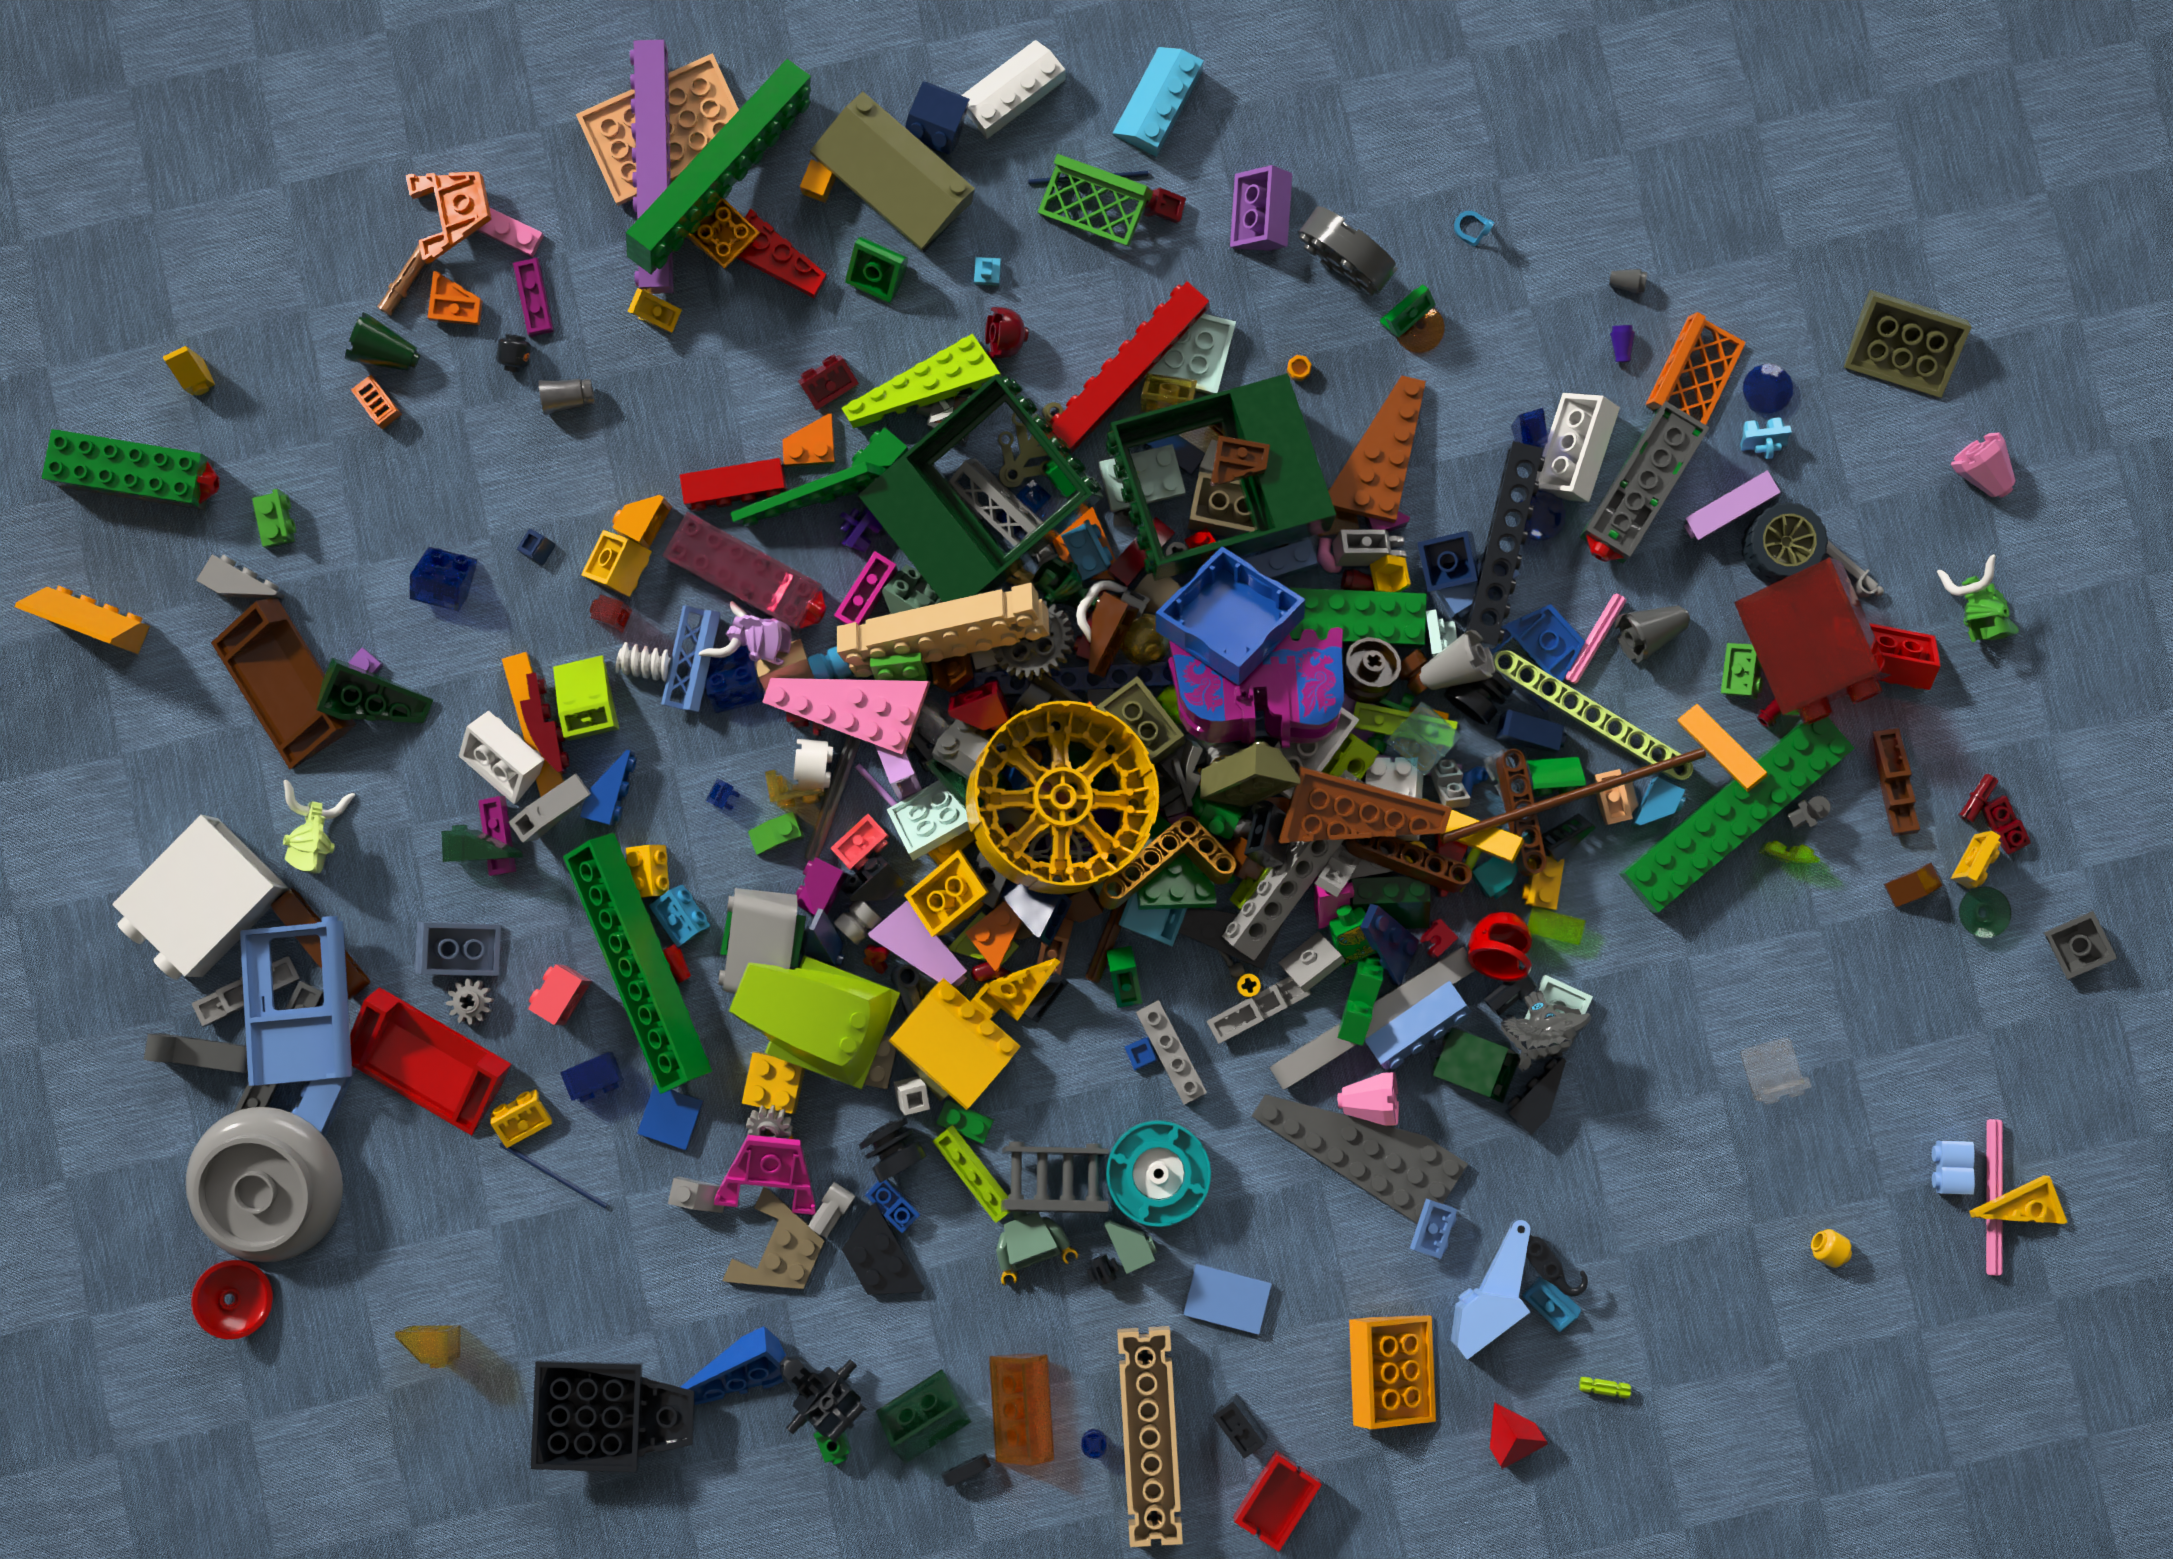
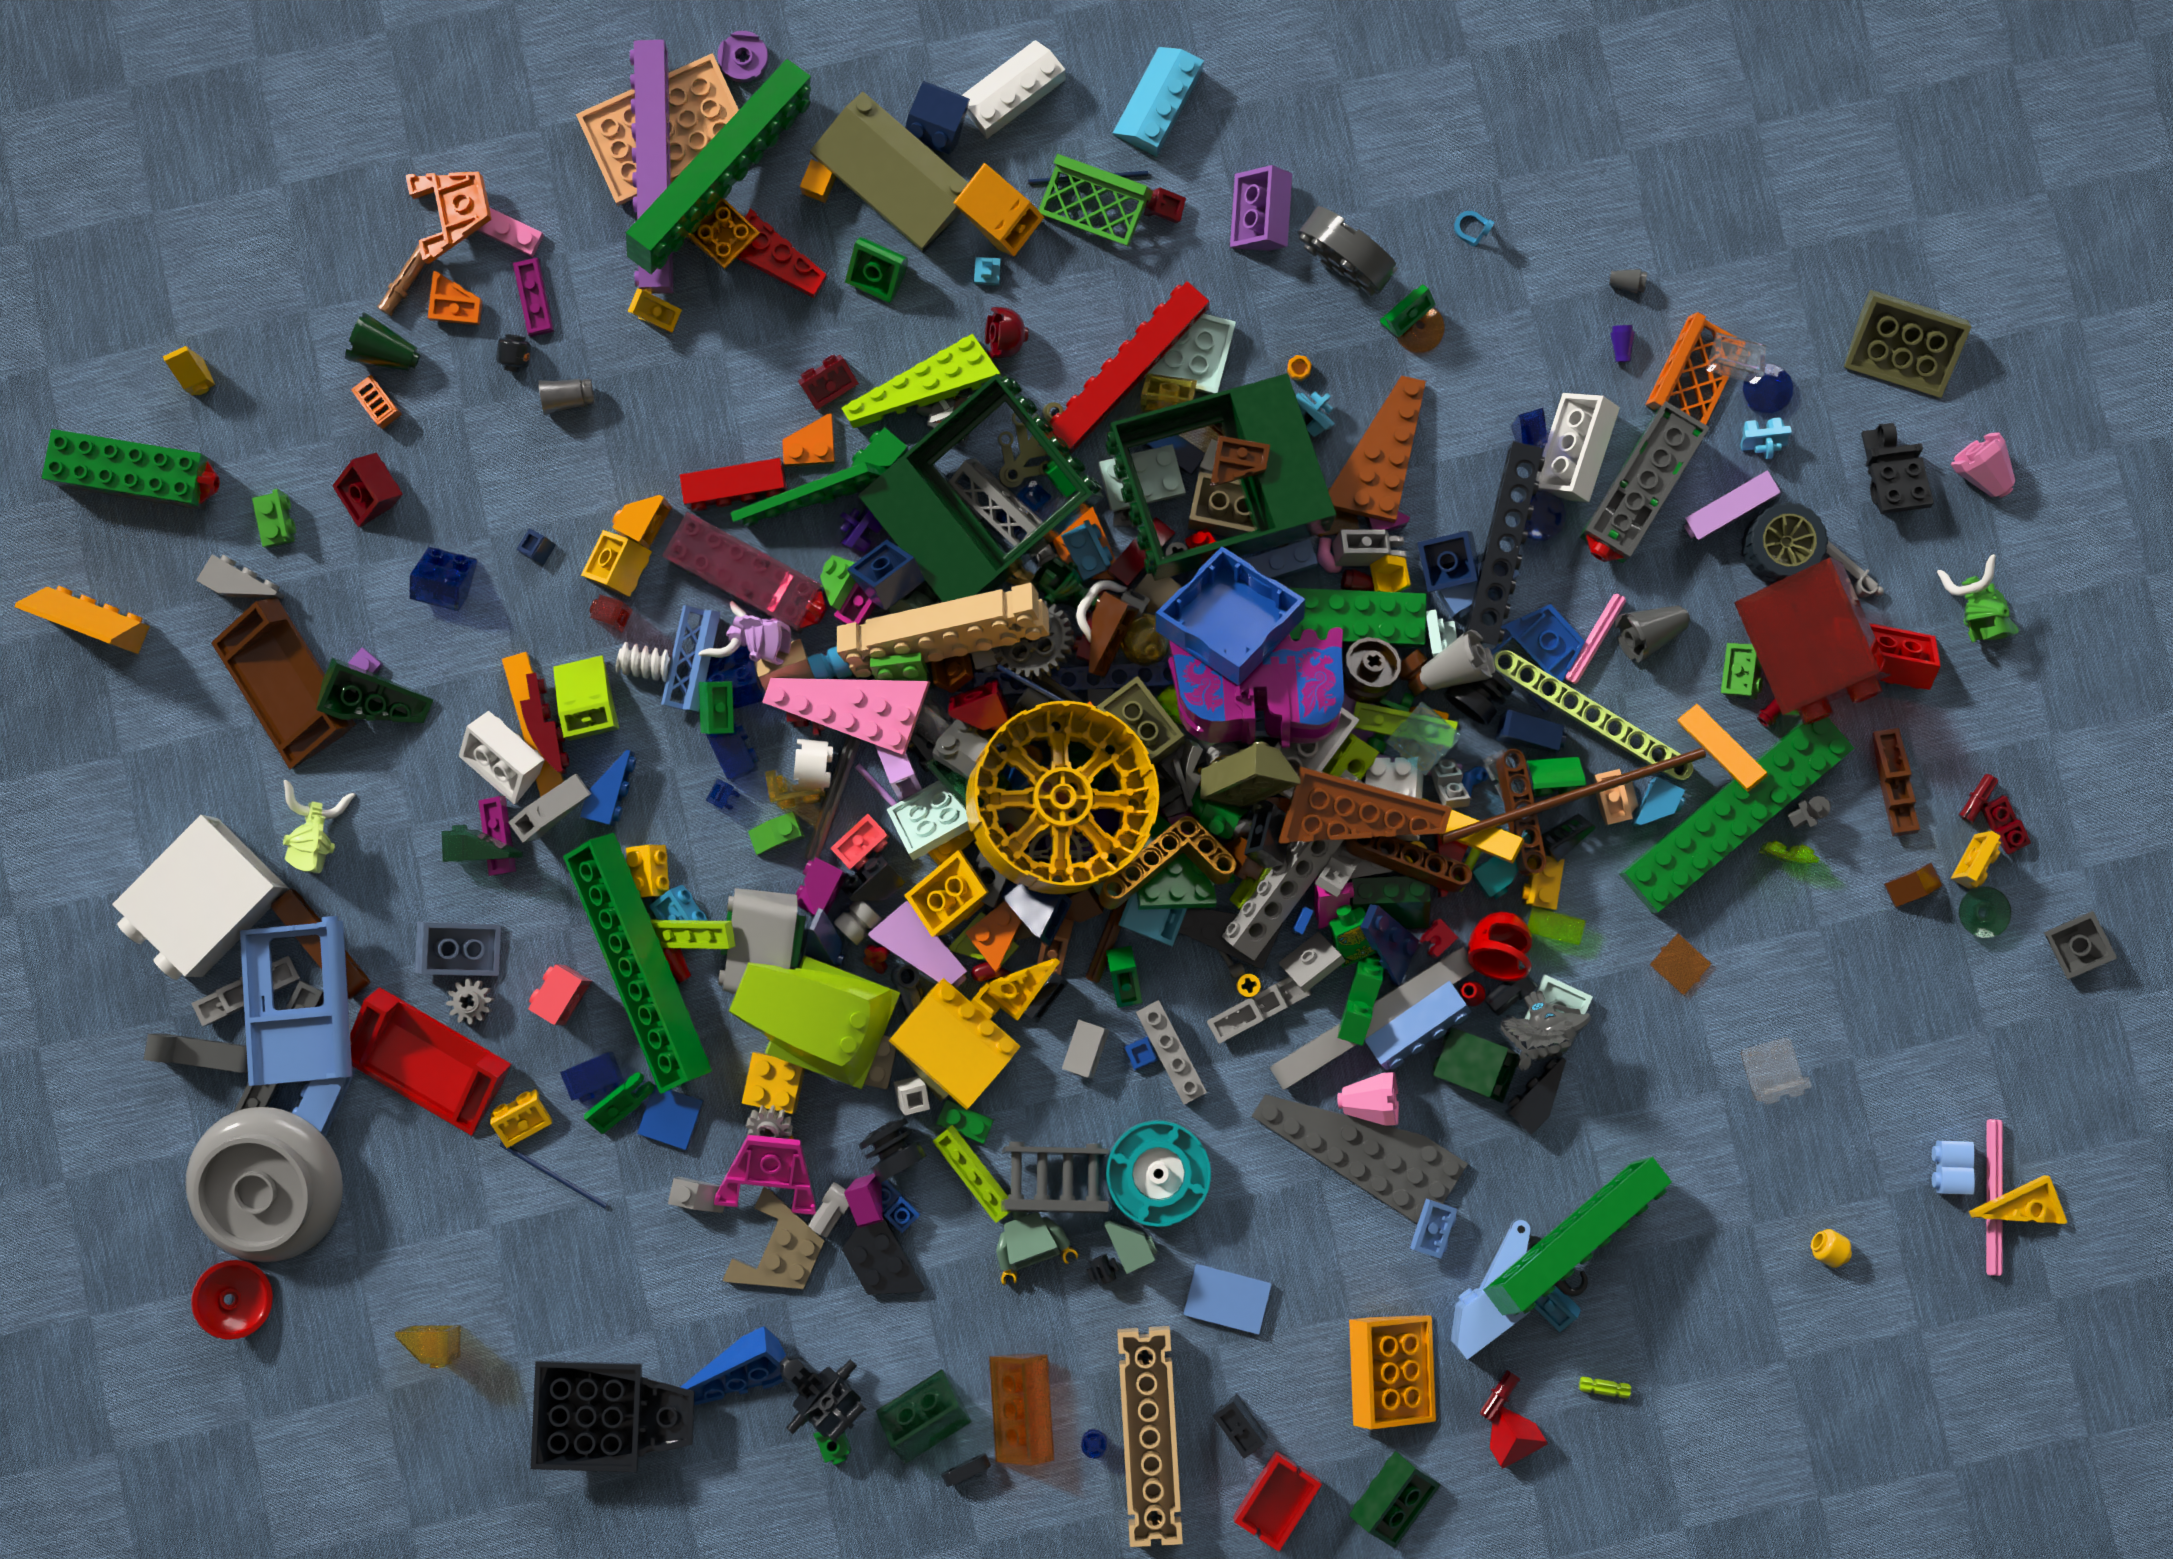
none -> dark red slope [332,452,403,528]
none -> green hinge [584,1072,655,1134]
none -> lime plate [650,920,735,949]
none -> green panel [699,681,734,734]
none -> clear blue brick [706,722,760,782]
none -> medium lavender plate [718,31,769,83]
none -> bright green wing [820,555,856,611]
none -> magenta slope [844,1174,883,1228]
none -> dark blue slope [847,540,925,610]
none -> light orange slope [953,163,1044,256]
none -> dark blue piece [997,664,1065,701]
none -> light grey hinge [1062,1019,1110,1079]
none -> blue tile [1291,907,1313,936]
none -> medium azure hips [1296,391,1335,437]
none -> dark green slope [1349,1451,1441,1548]
none -> red cone [1460,981,1486,1006]
none -> dark red axle [1480,1370,1521,1421]
none -> green brick [1483,1156,1672,1316]
none -> clear orange piece [1649,933,1712,995]
none -> clear slope [1706,333,1766,383]
none -> black plate [1861,423,1934,514]

